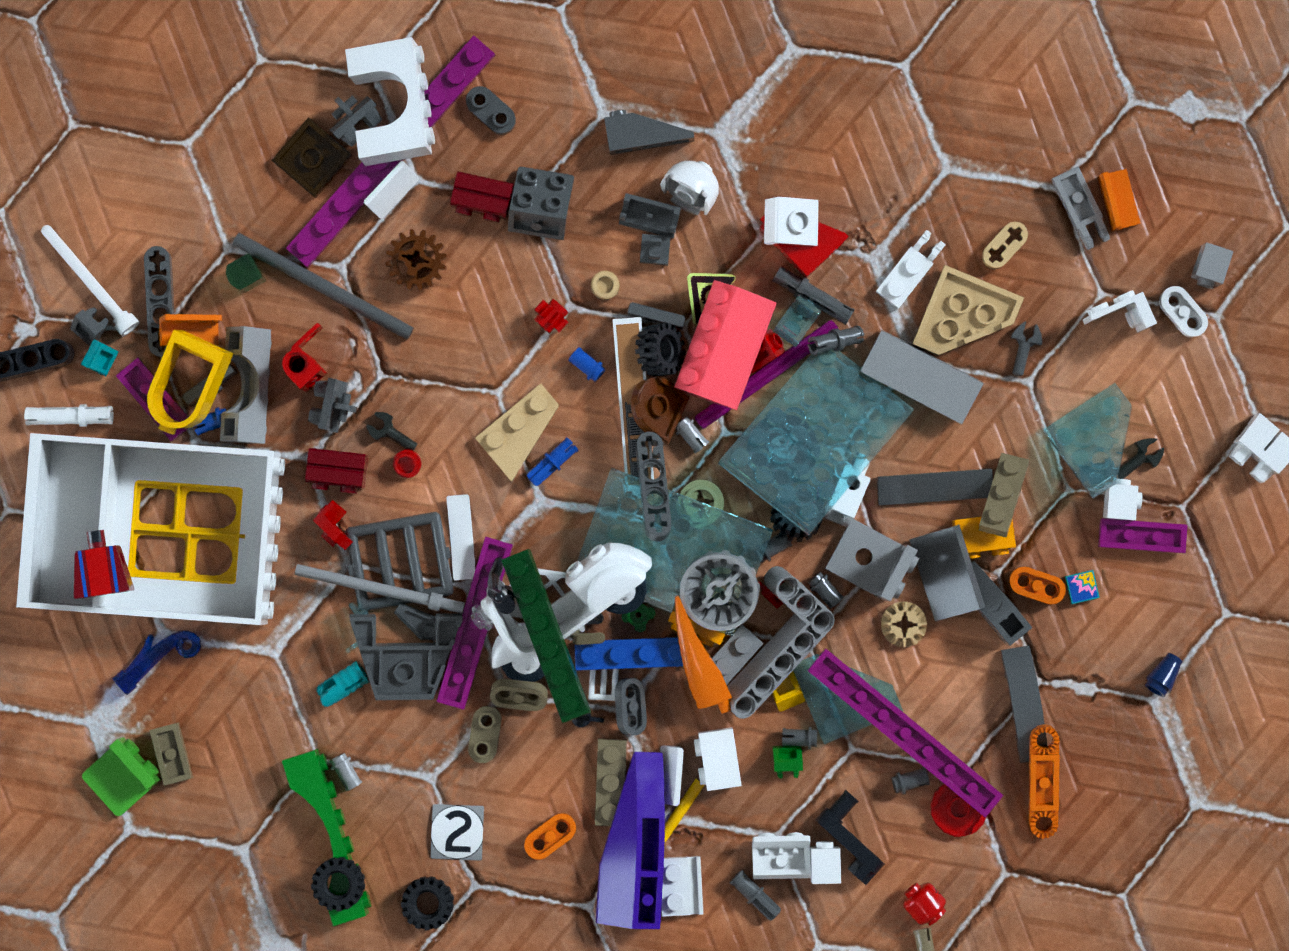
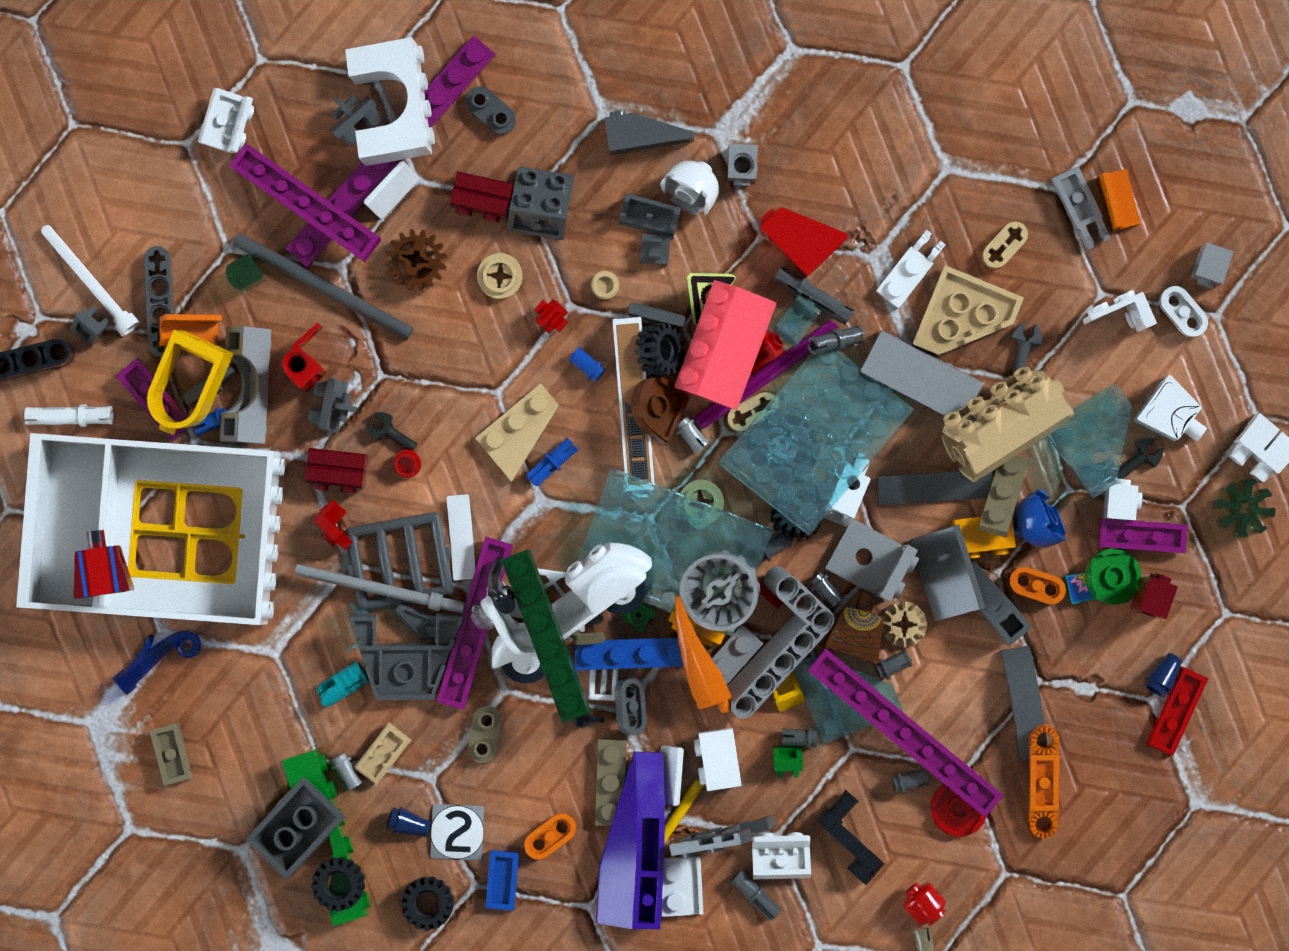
teal tile [81,339,119,377] -> none
bright green bracket [82,737,162,816] -> none
dark brown tile [271,117,352,198] -> none
dark tan plate [490,679,548,711] -> none
dark grey beam [636,432,672,542] -> none
white piece [764,197,818,246] -> none
white brick [810,841,841,884] -> none
none -> white bracket [198,88,254,153]
none -> magenta plate [229,143,382,262]
none -> dark grey slope [245,776,346,880]
none -> tan plate [354,722,412,785]
none -> dark blue cone [386,806,431,837]
none -> tan gear [477,253,523,299]
none -> blue tile [485,850,519,911]
none -> dark grey wing [669,815,776,859]
none -> light grey brick [727,144,758,187]
none -> tan beam [727,392,778,432]
none -> reddish brown torso [823,592,884,663]
none -> dark grey pin [874,649,913,680]
none -> tan brick [941,367,1074,482]
none -> blue cylinder [1013,489,1066,548]
none -> green tile [1085,548,1141,605]
none -> dark red brick [1130,573,1178,619]
none -> white torso [1133,375,1207,442]
none -> red tile [1145,666,1209,756]
none -> clear green gear [1212,479,1276,537]

